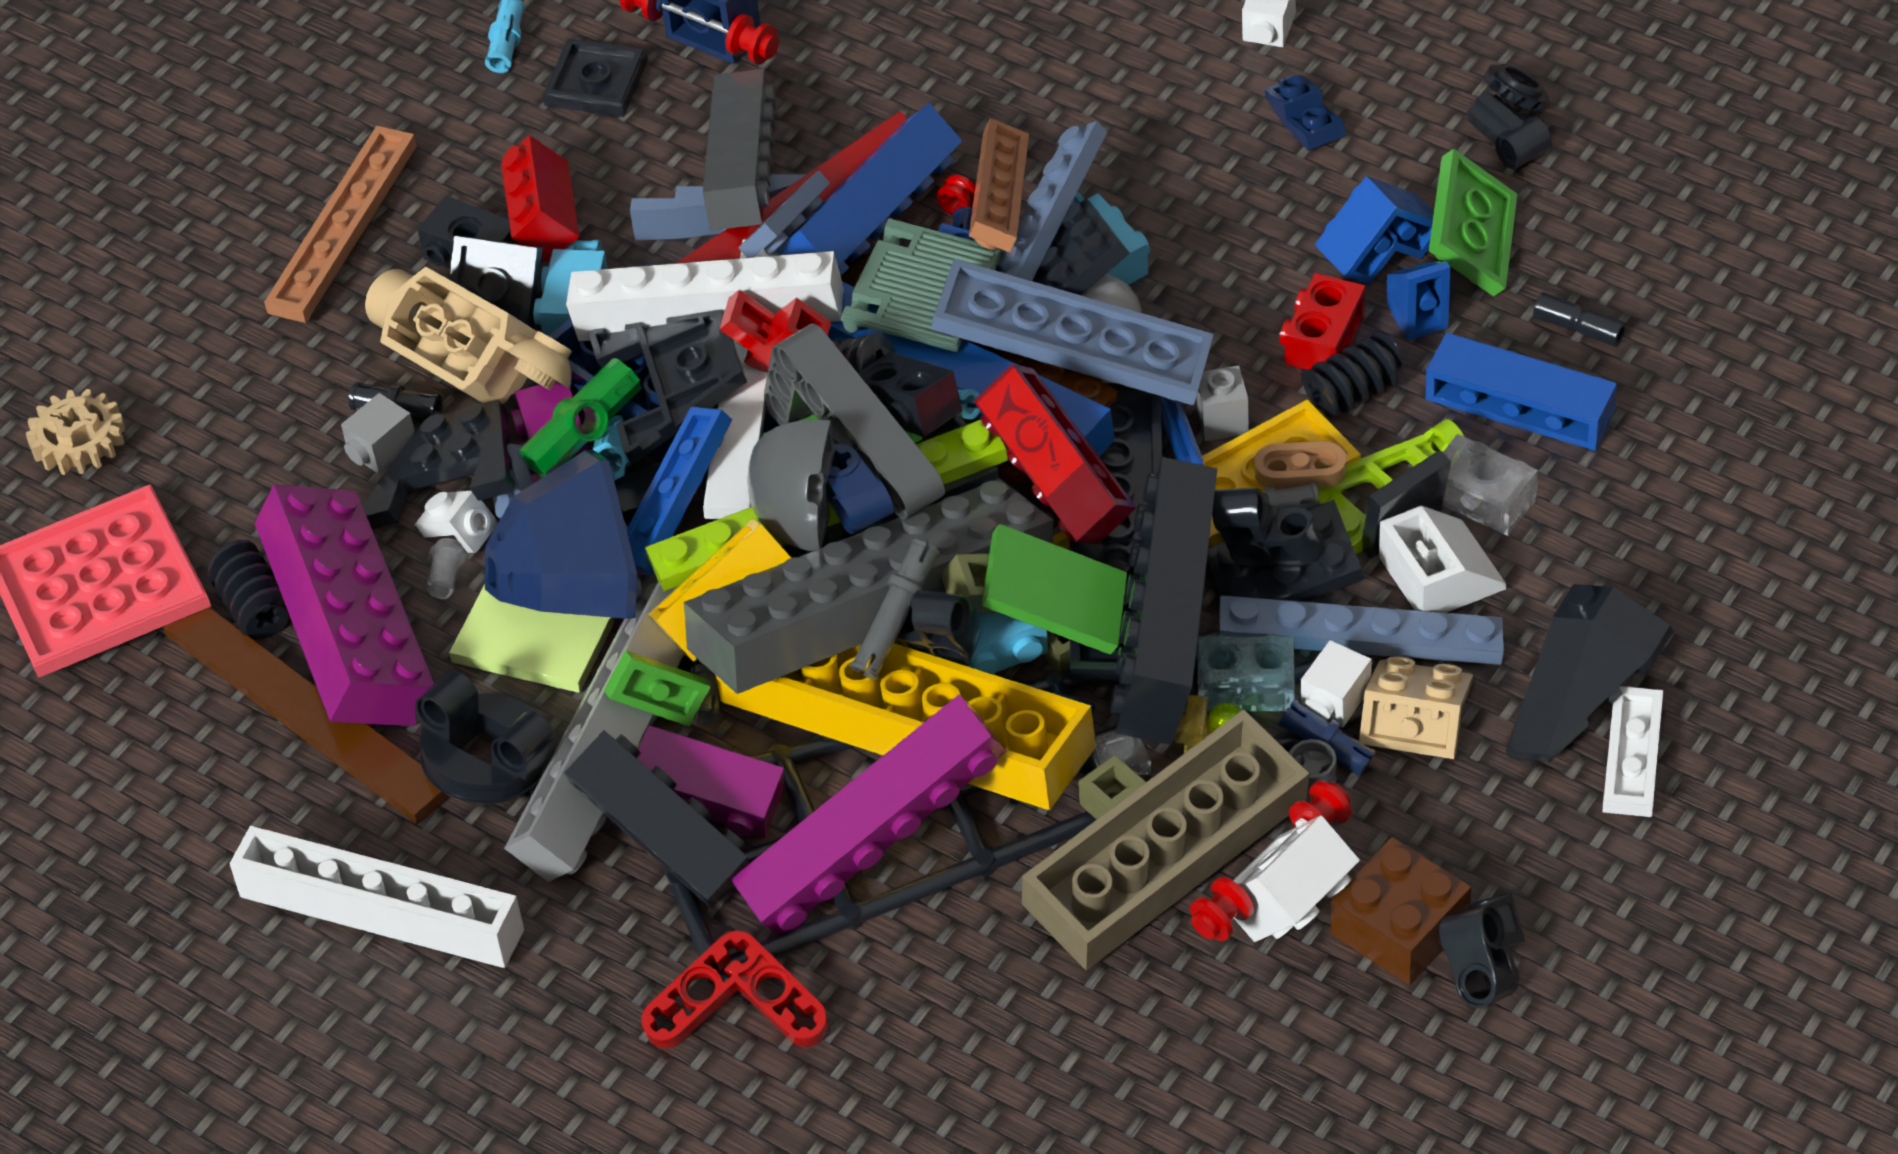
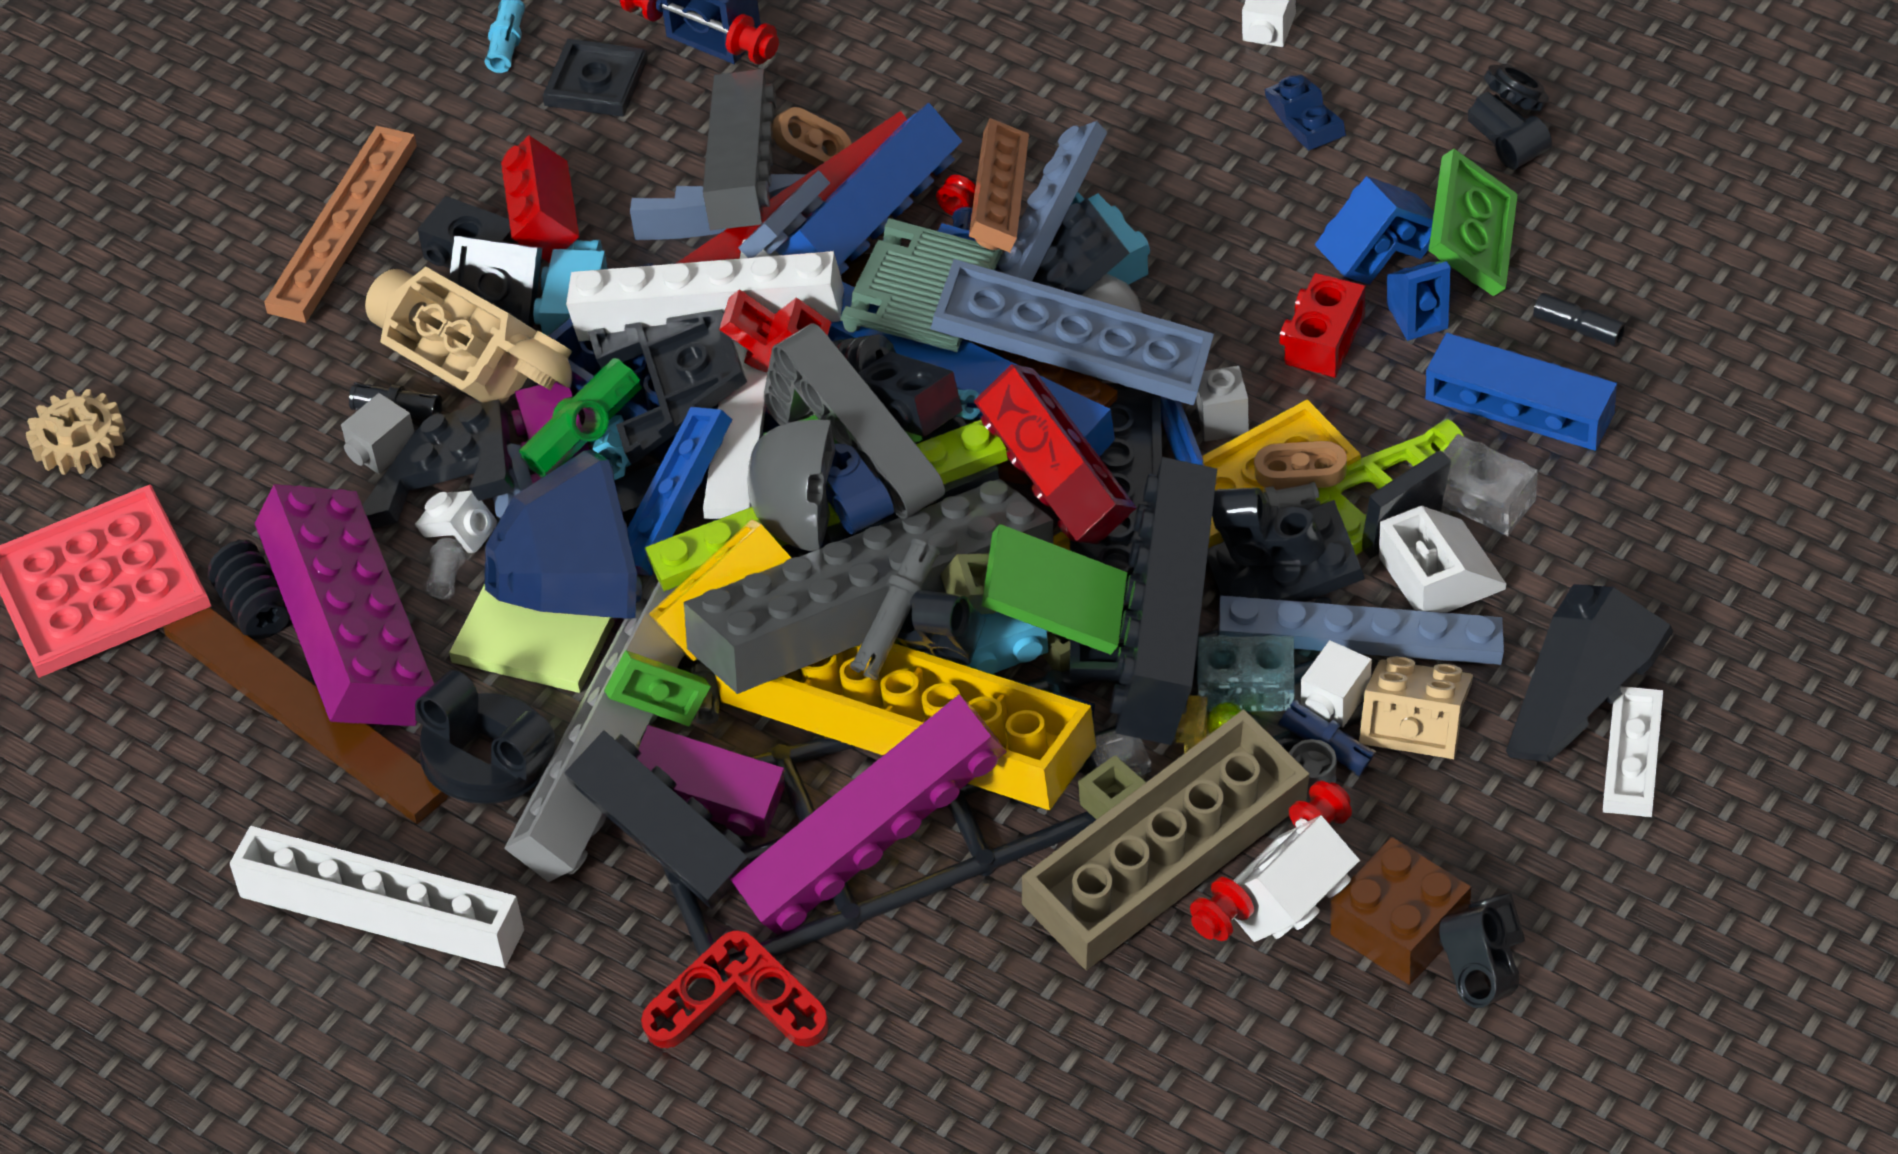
black piece [1301,331,1402,418] -> none
none -> medium nougat plate [772,107,851,167]

